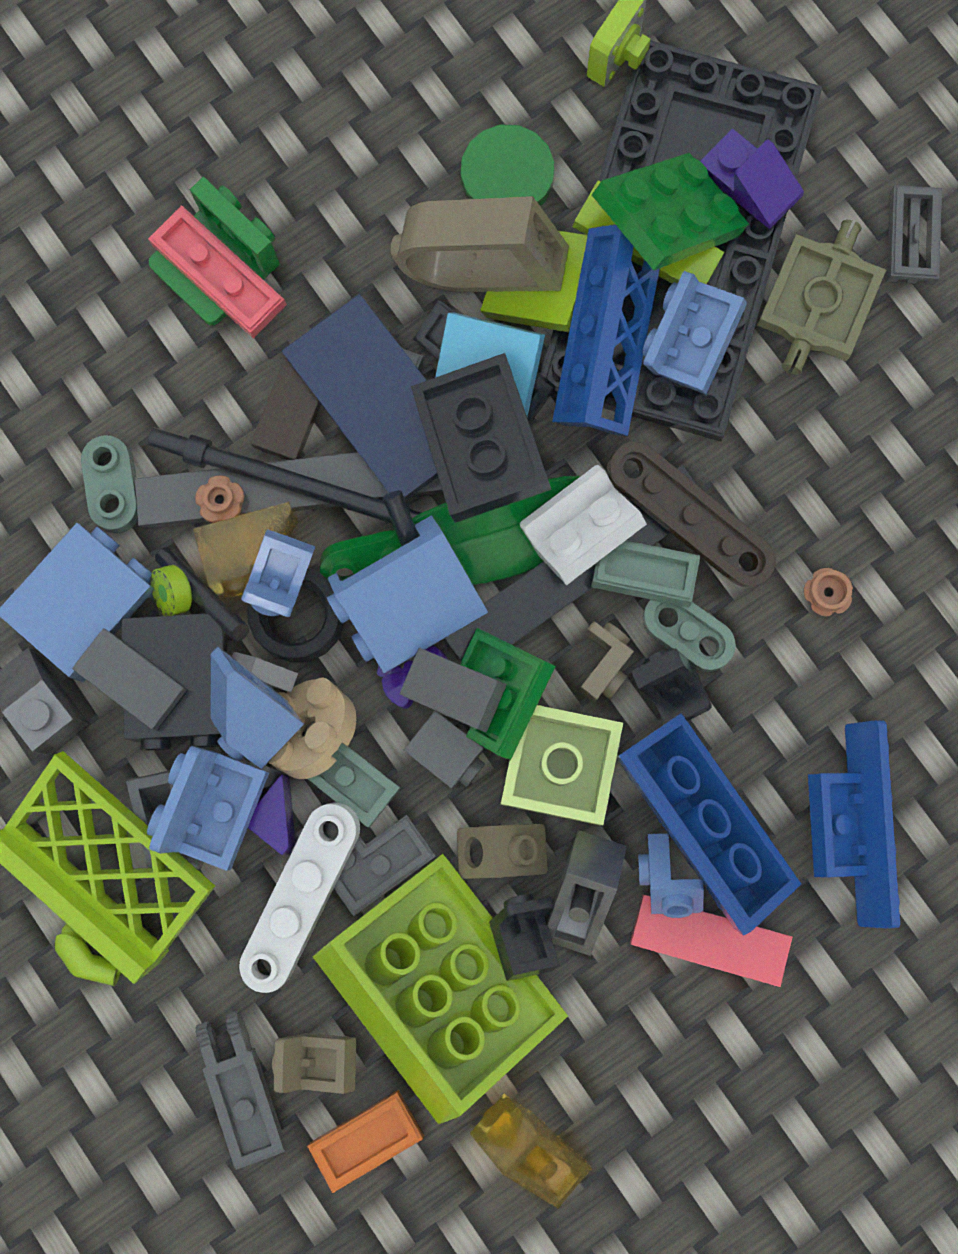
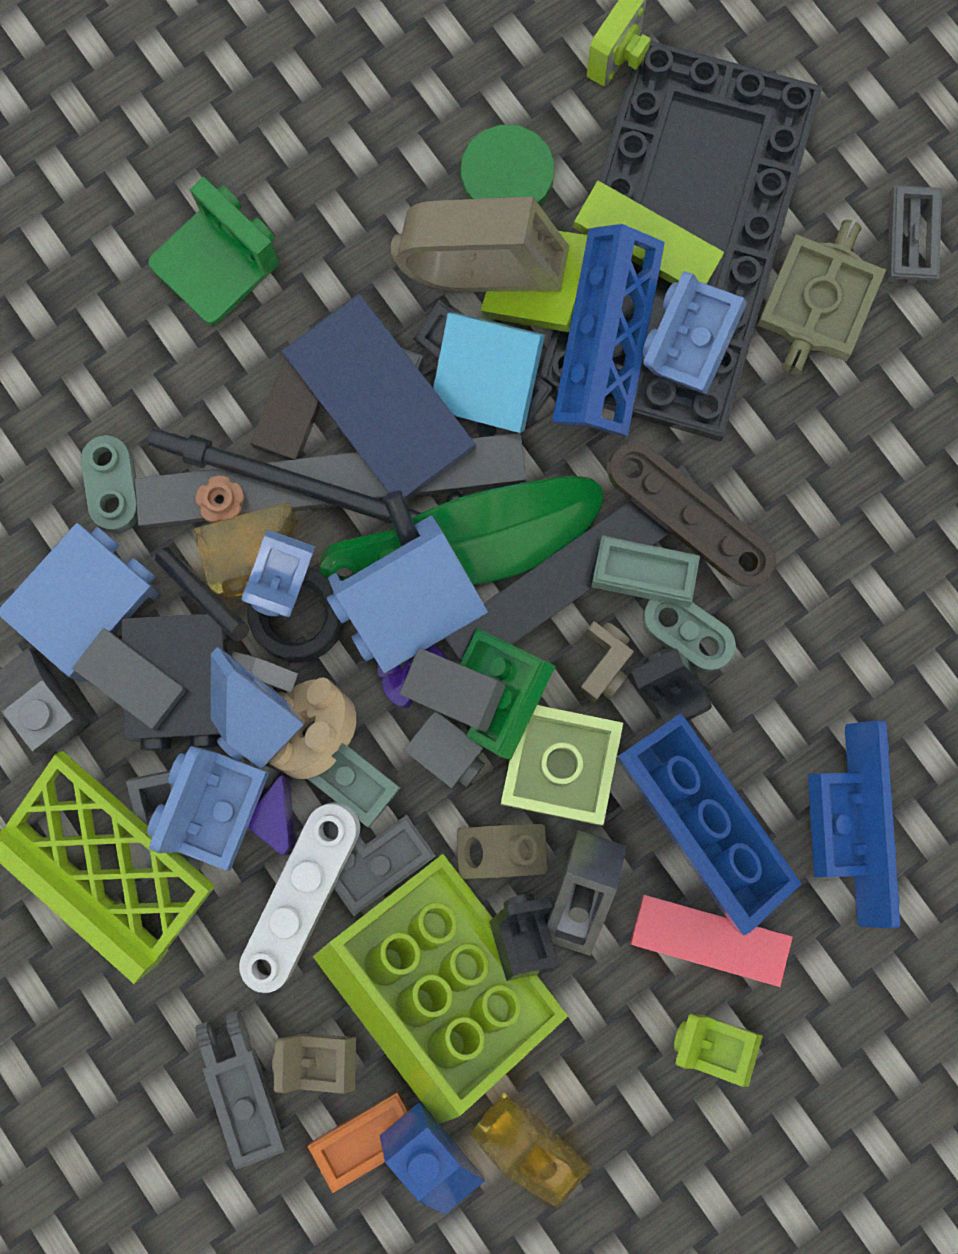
lime arm [55,924,121,986] -> none
coral tile [148,206,286,339] -> none
lime tile [151,565,192,616] -> none
black plate [411,353,552,523] -> none
white bracket [520,465,647,585] -> none
green plate [592,153,749,271] -> none
medium blue bracket [638,834,704,918] -> none
dark purple slope [700,128,804,229] -> none
nougat plate [804,568,853,616] -> none
none -> blue slope [379,1102,485,1215]
none -> lime bracket [674,1014,763,1087]

